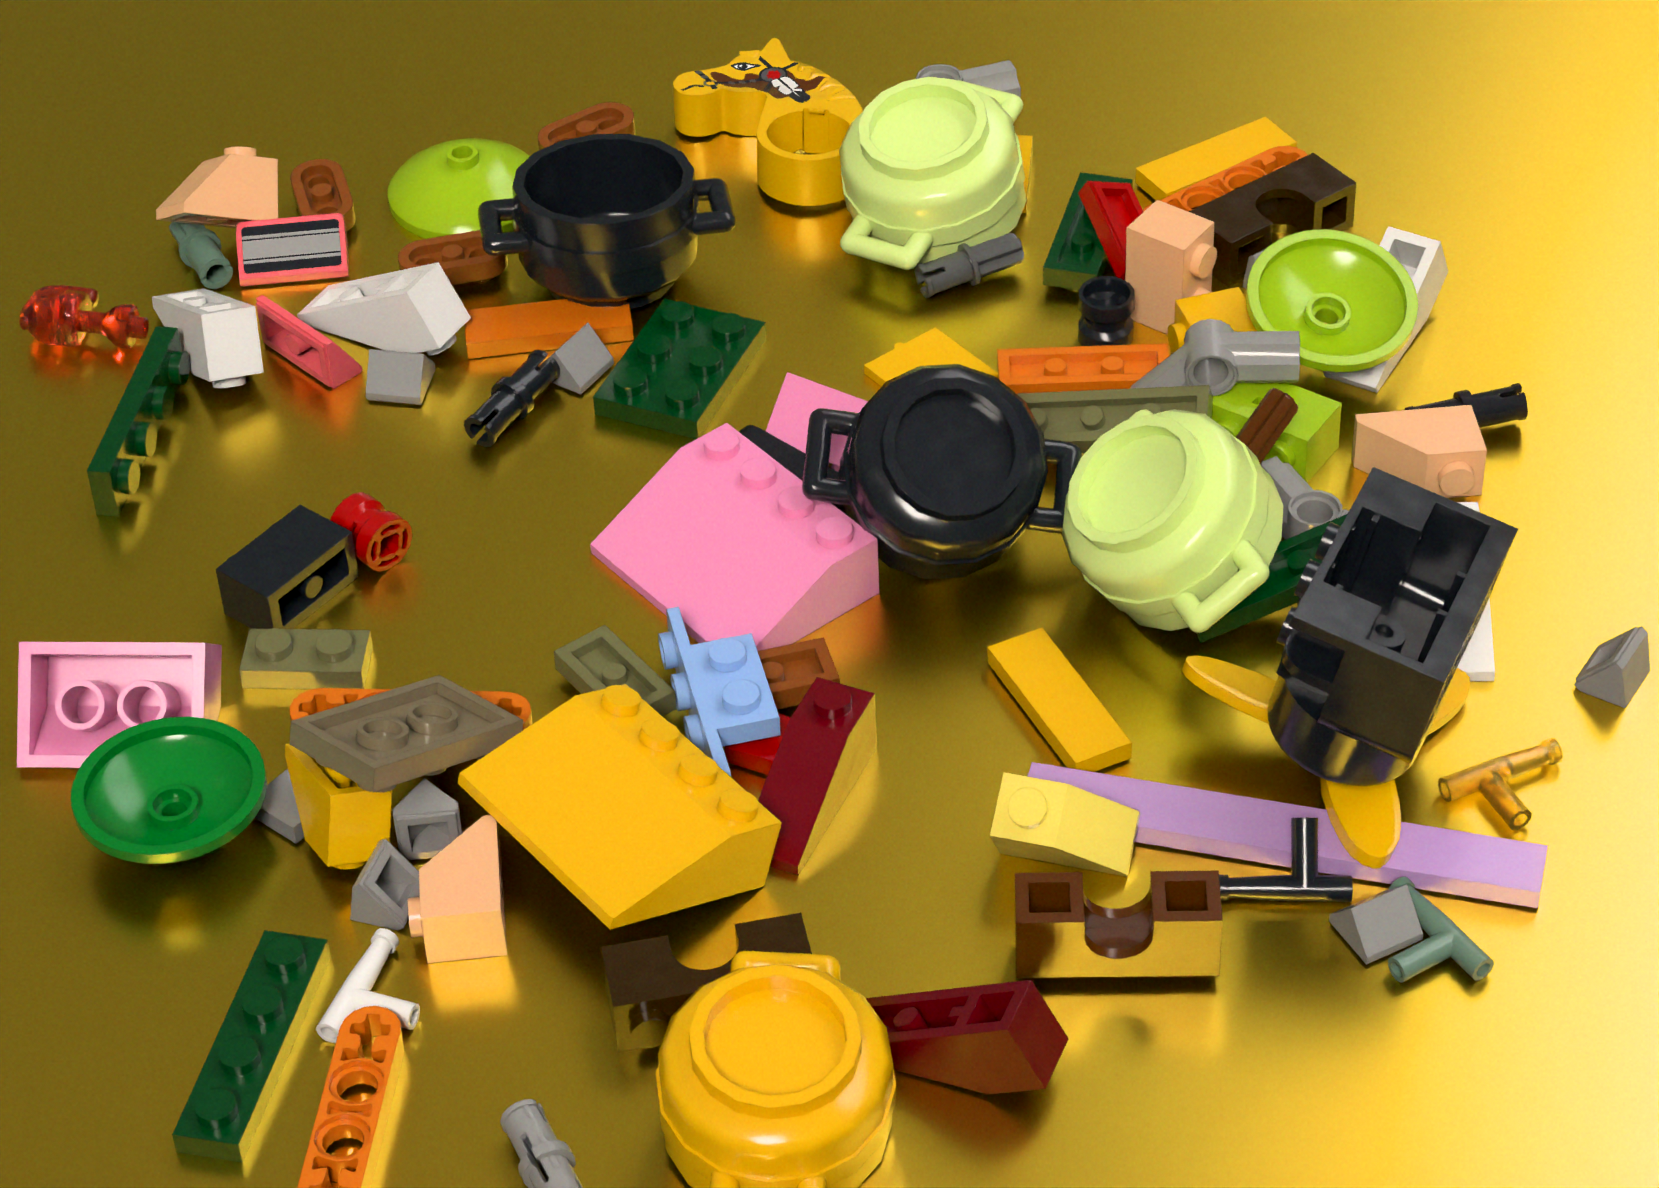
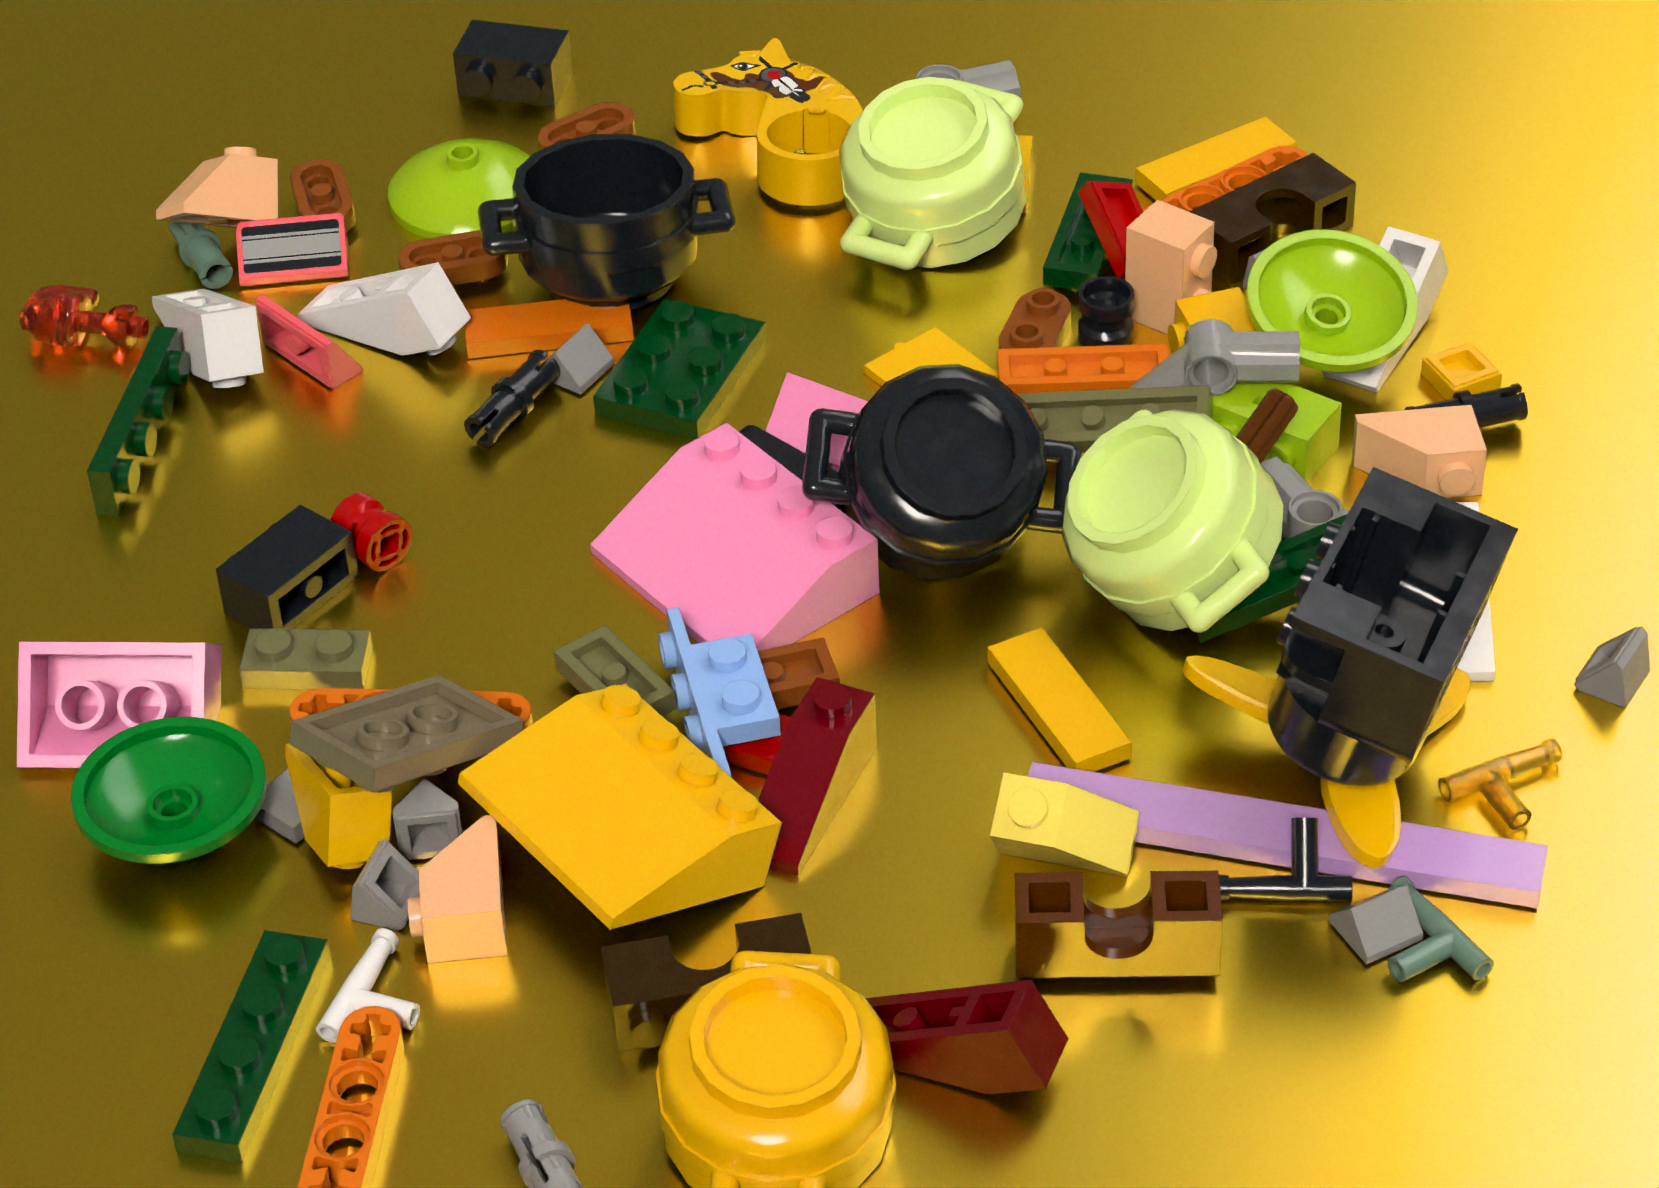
light grey slope [366,349,436,405] -> none
dark grey axle [914,233,1025,298] -> none
none -> black brick [453,20,573,107]
none -> dark orange plate [999,288,1071,349]
none -> yellow tile [1421,342,1502,400]

